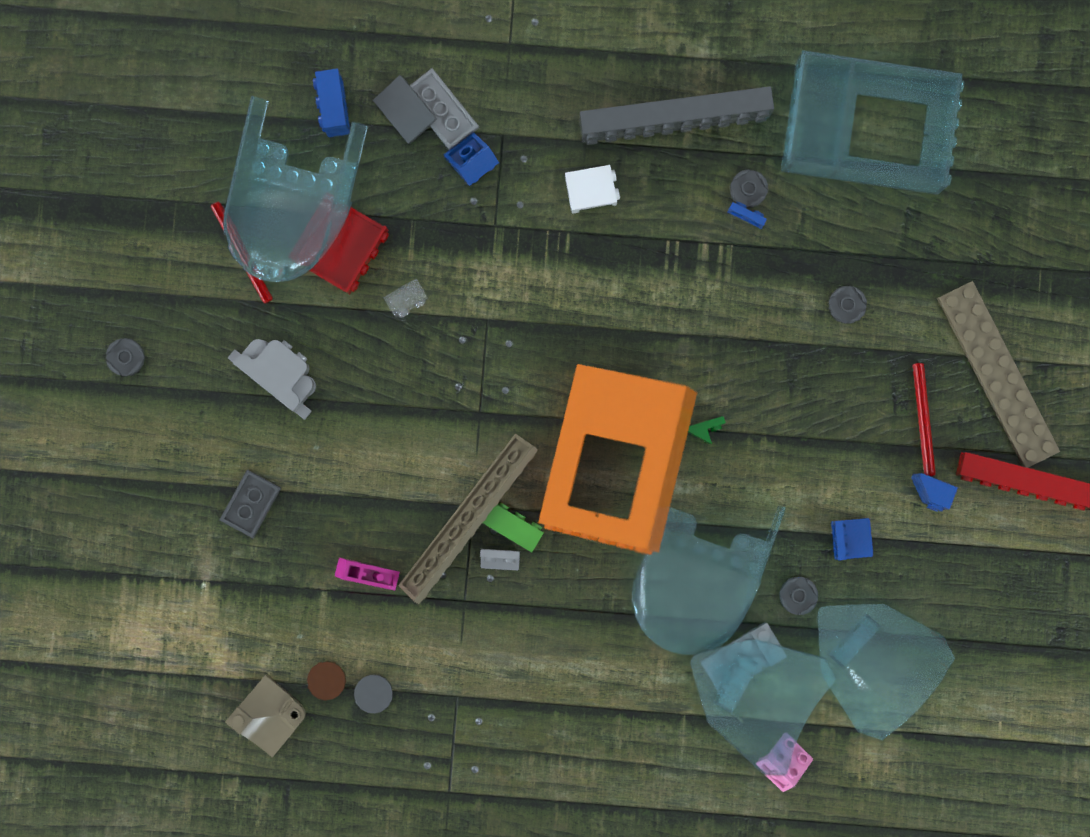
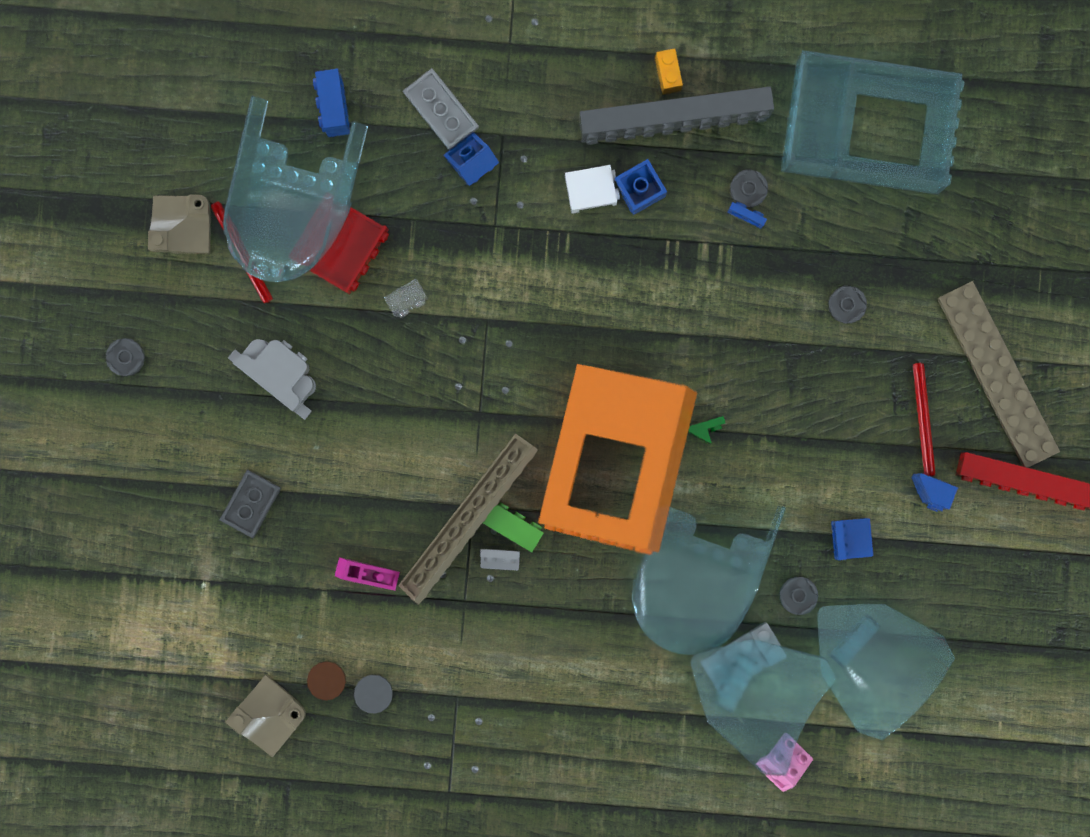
dark grey tile [373,75,437,144] -> none
none -> dark tan slope [148,195,211,254]
none -> blue slope [615,159,667,215]
none -> light orange brick [655,49,683,95]

